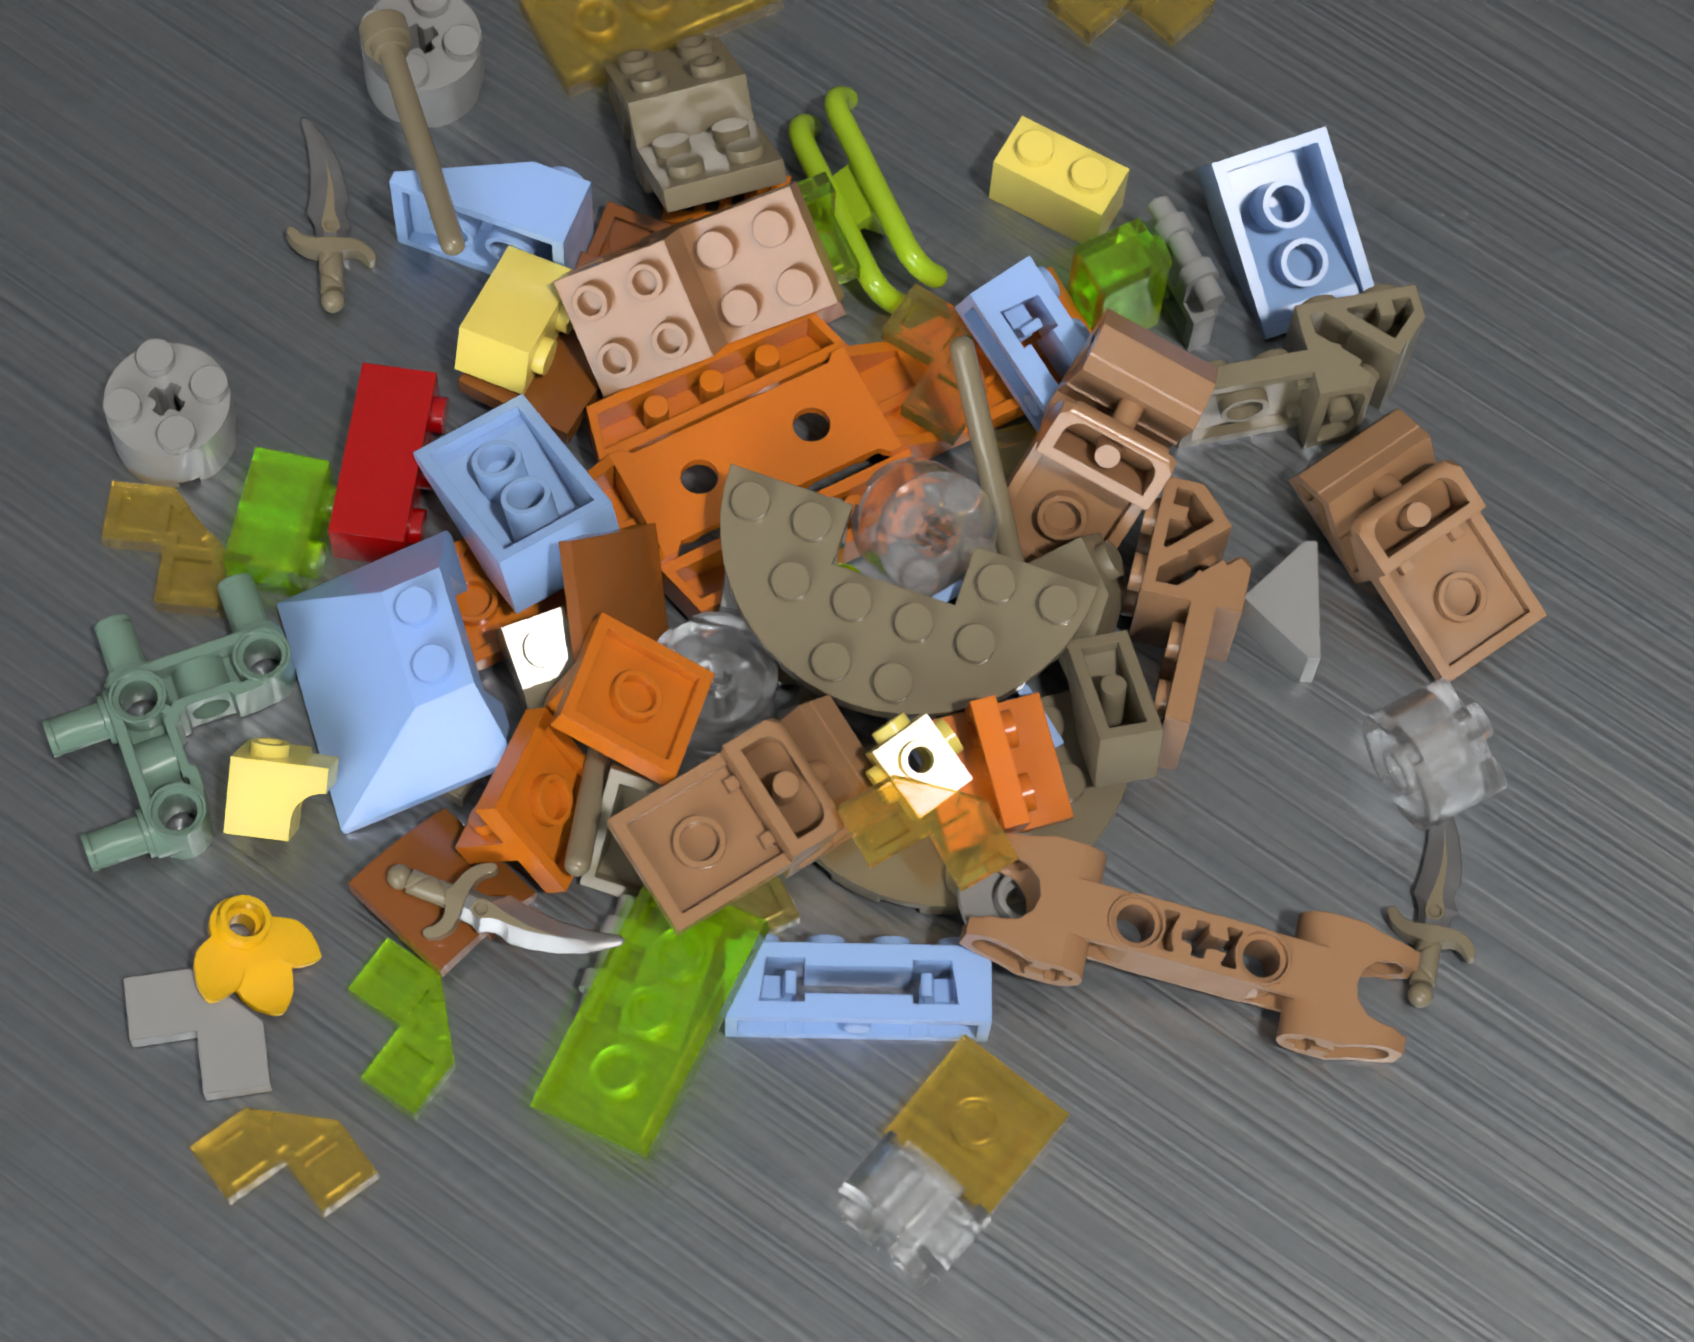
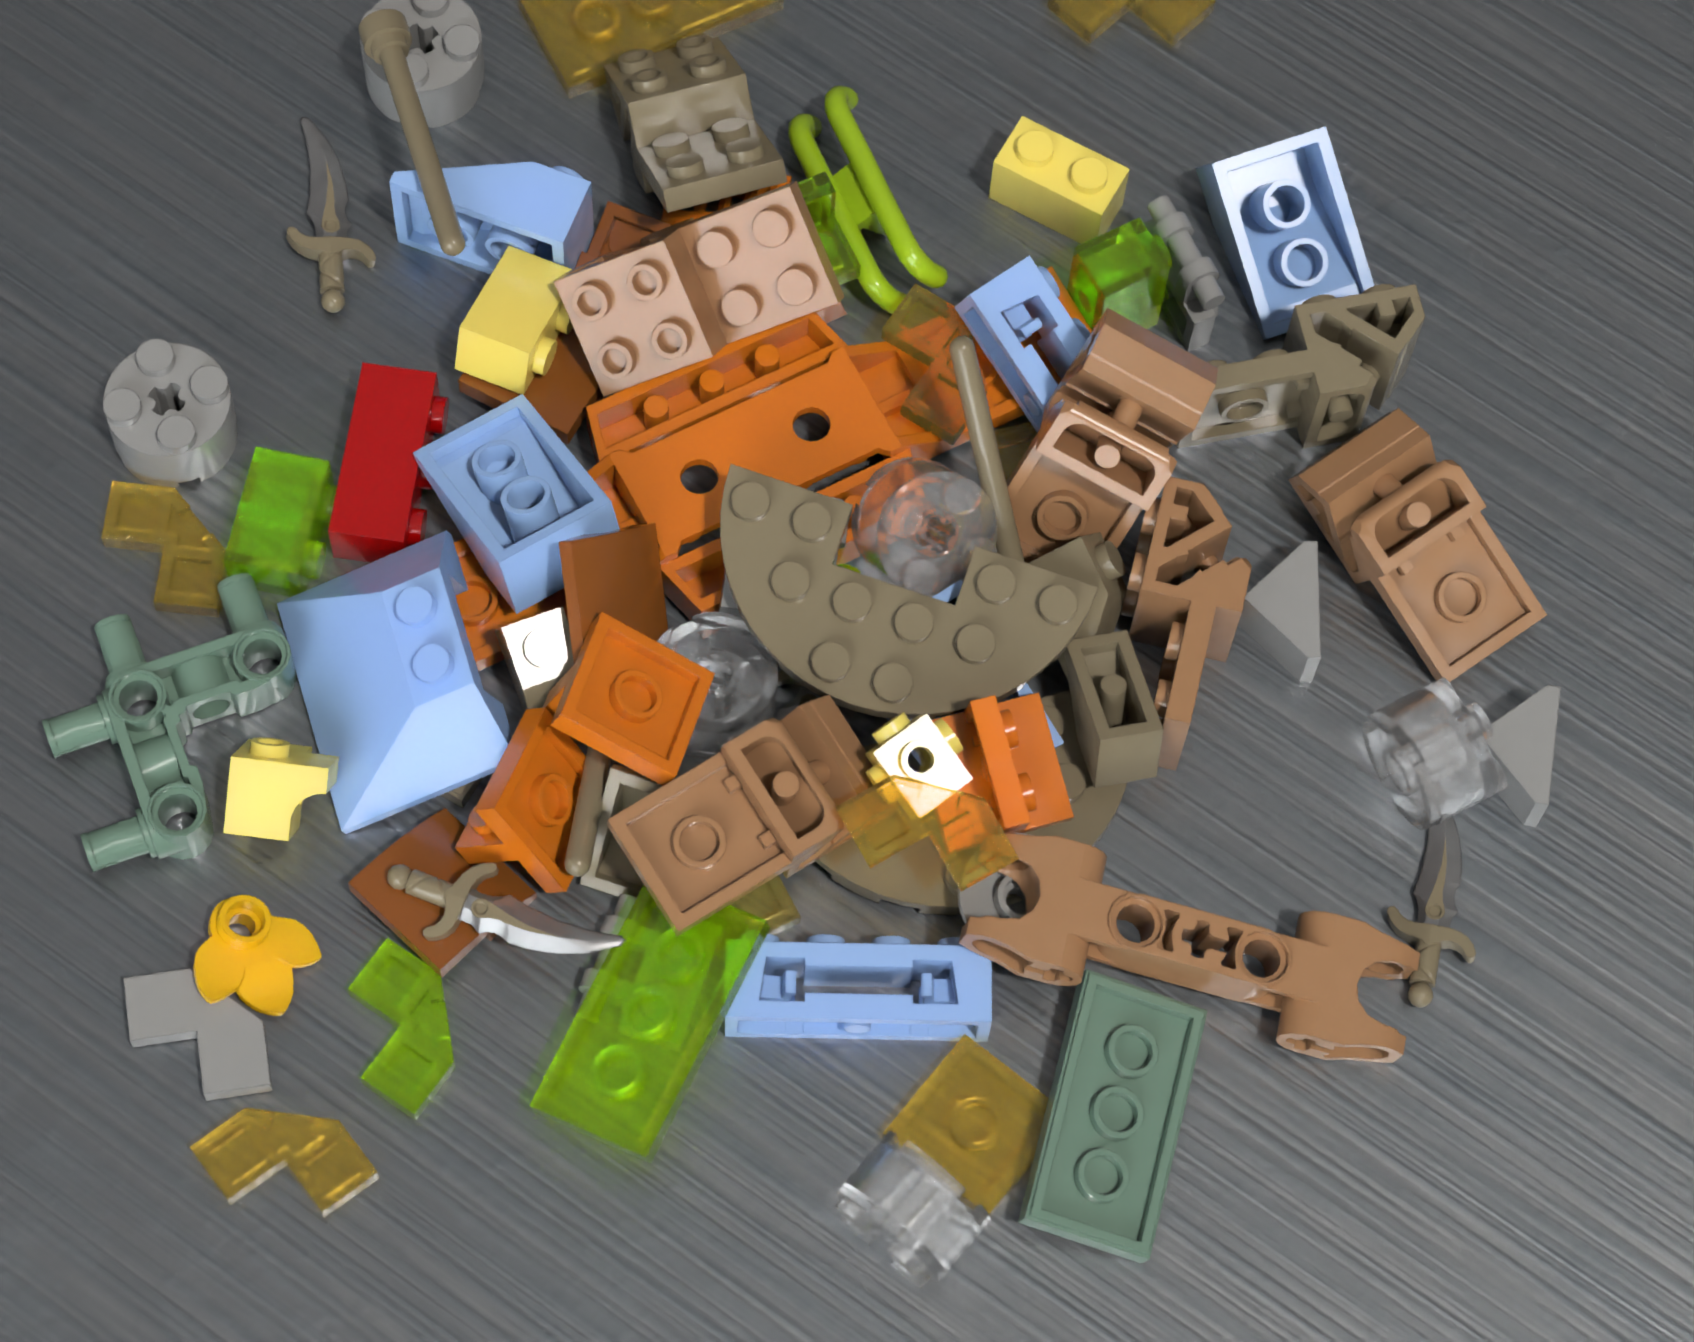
none -> sand green tile [1018,969,1208,1264]
none -> light grey slope [1467,685,1561,827]

